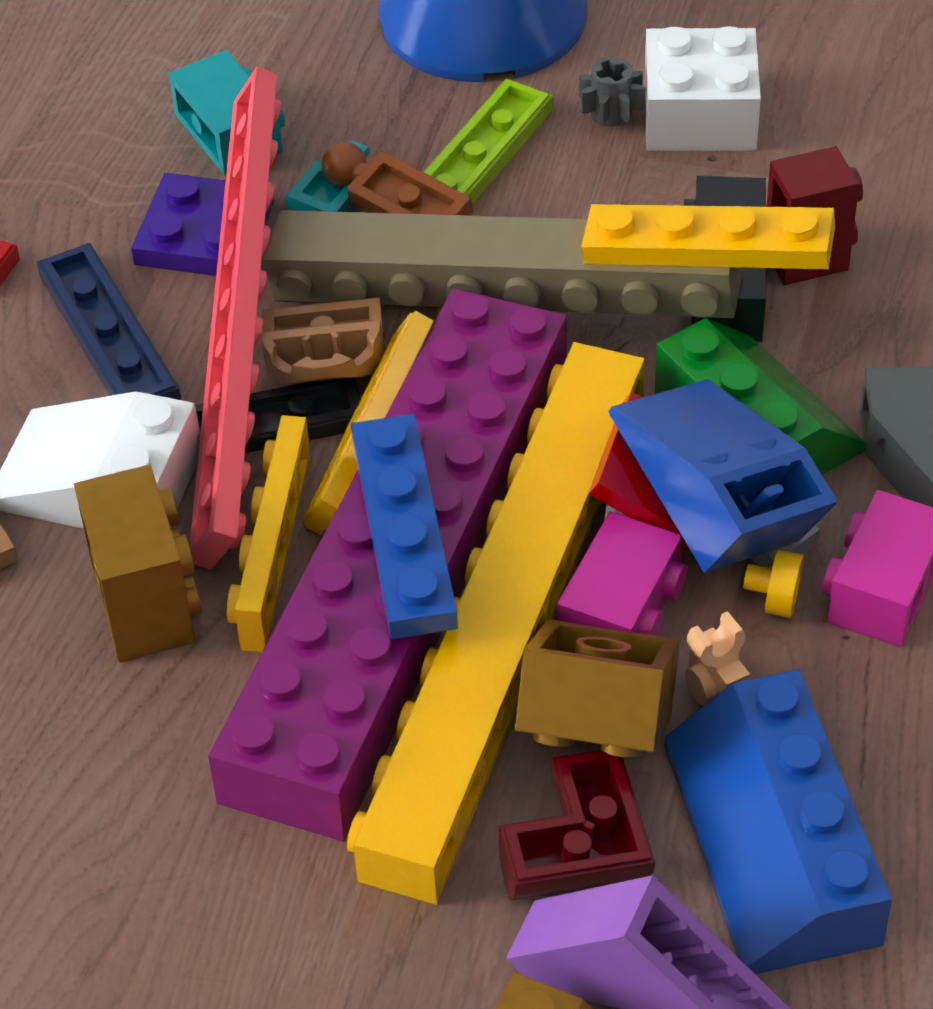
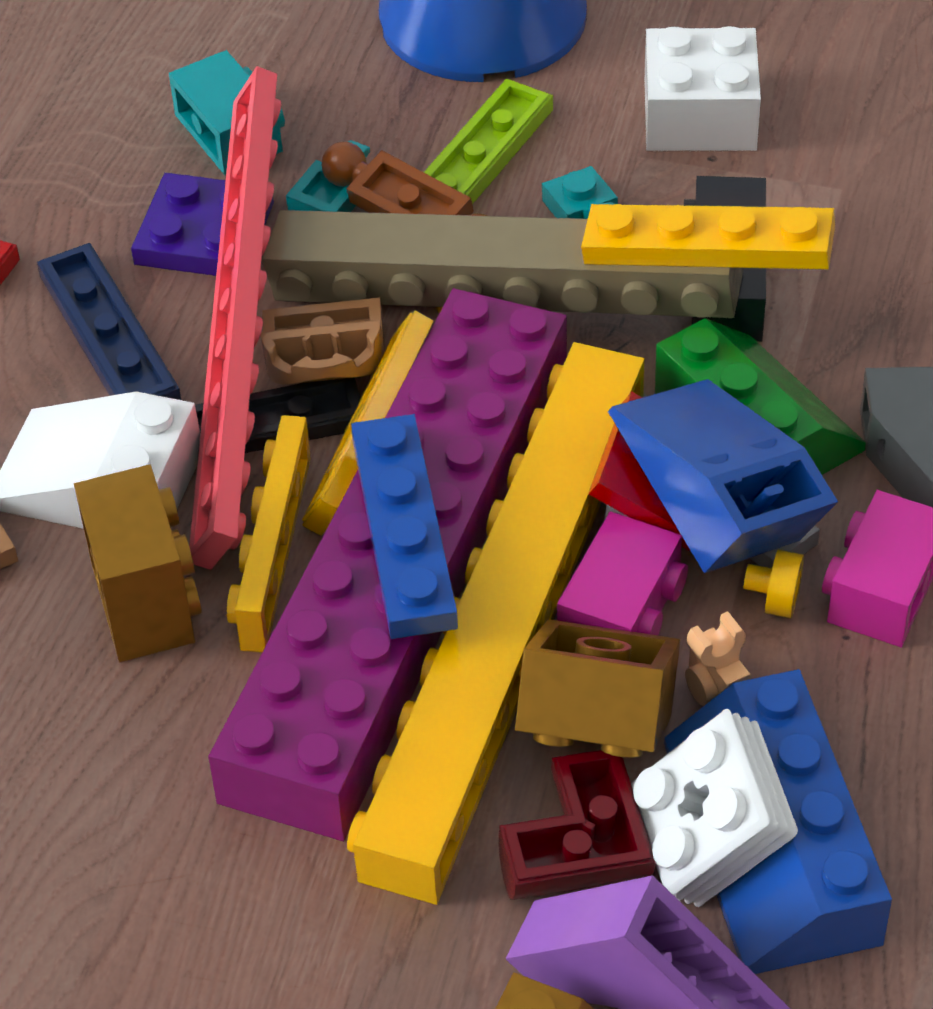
dark grey gear [579,57,645,127] -> none
dark red brick [766,146,863,285] -> none
none -> teal plate [542,166,618,219]
none -> white brick [631,709,798,907]

